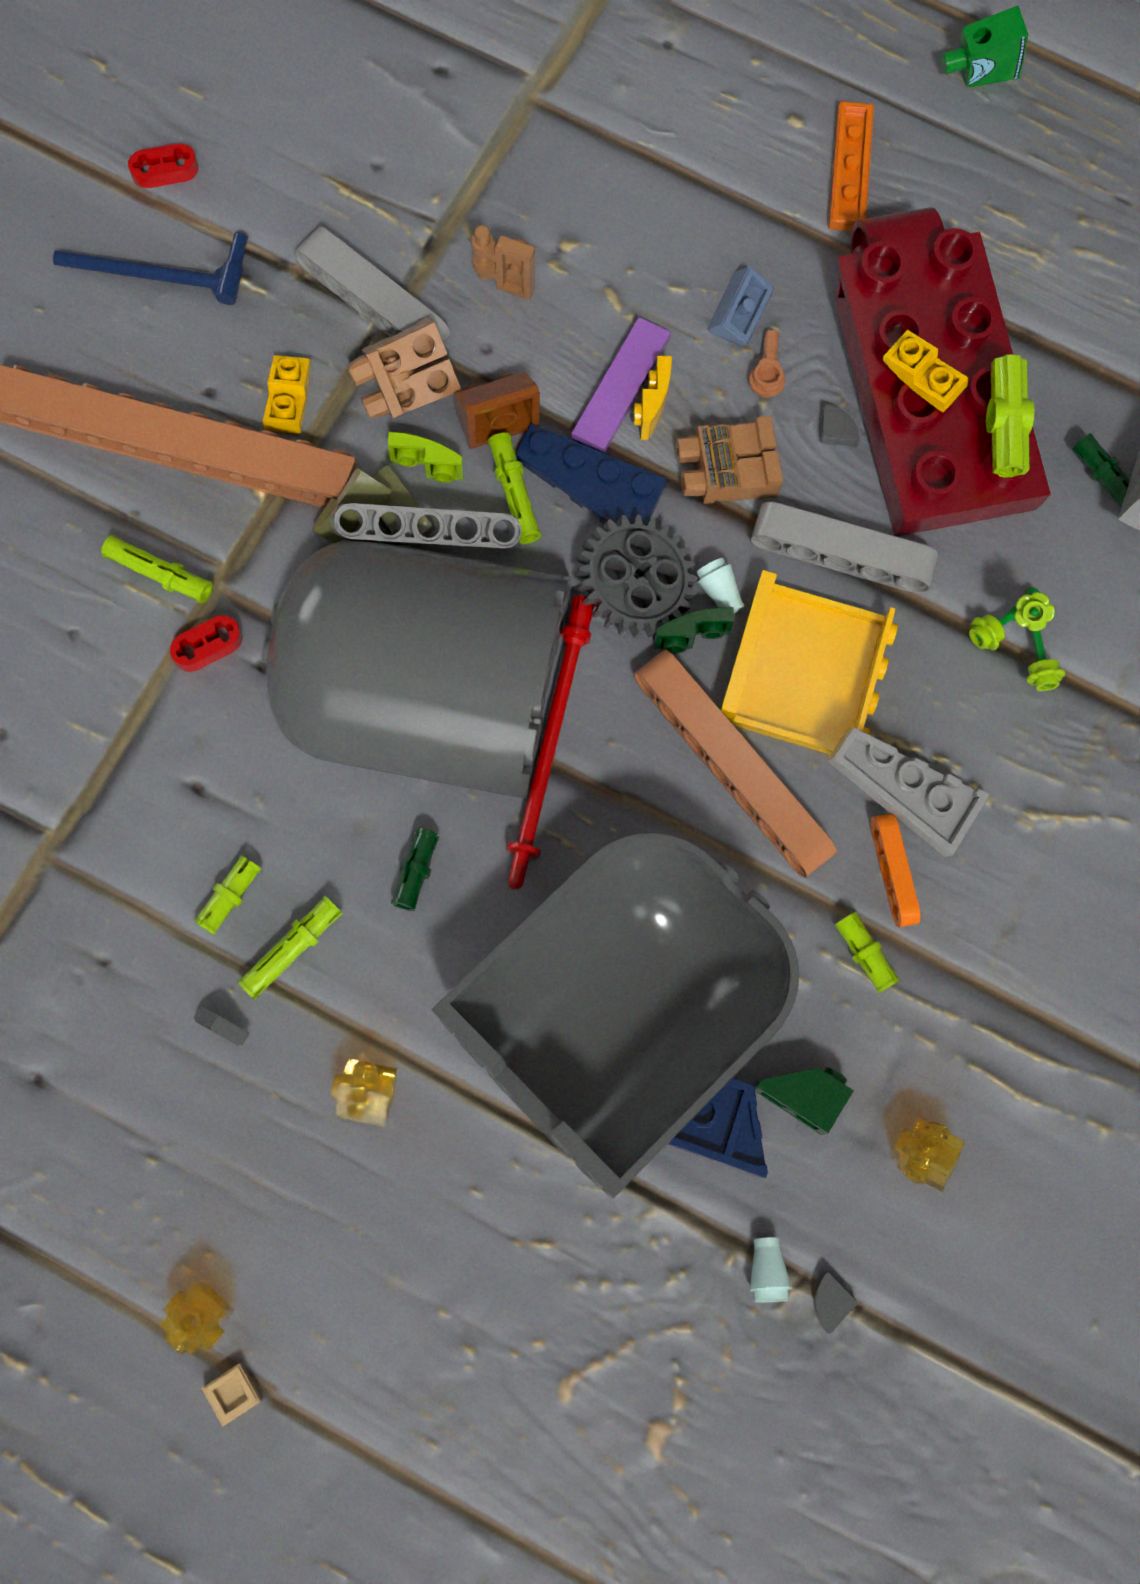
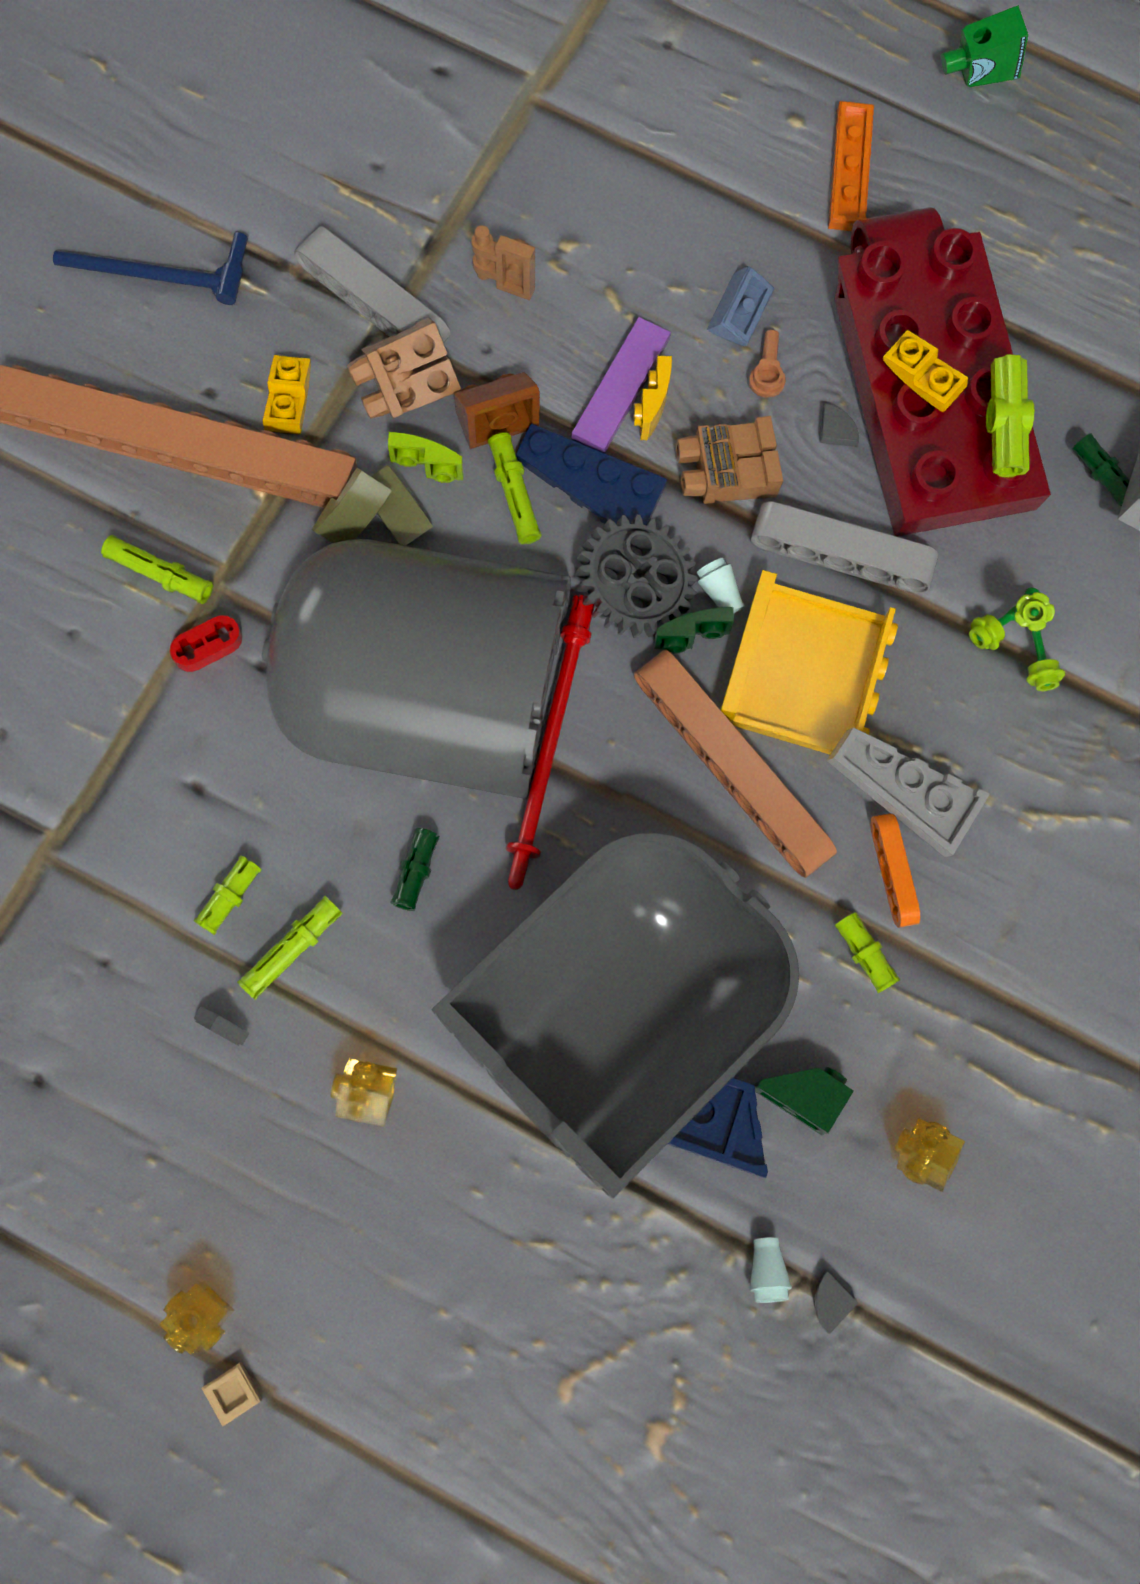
red beam [128,144,198,188] -> none
light grey beam [329,503,522,548] -> none

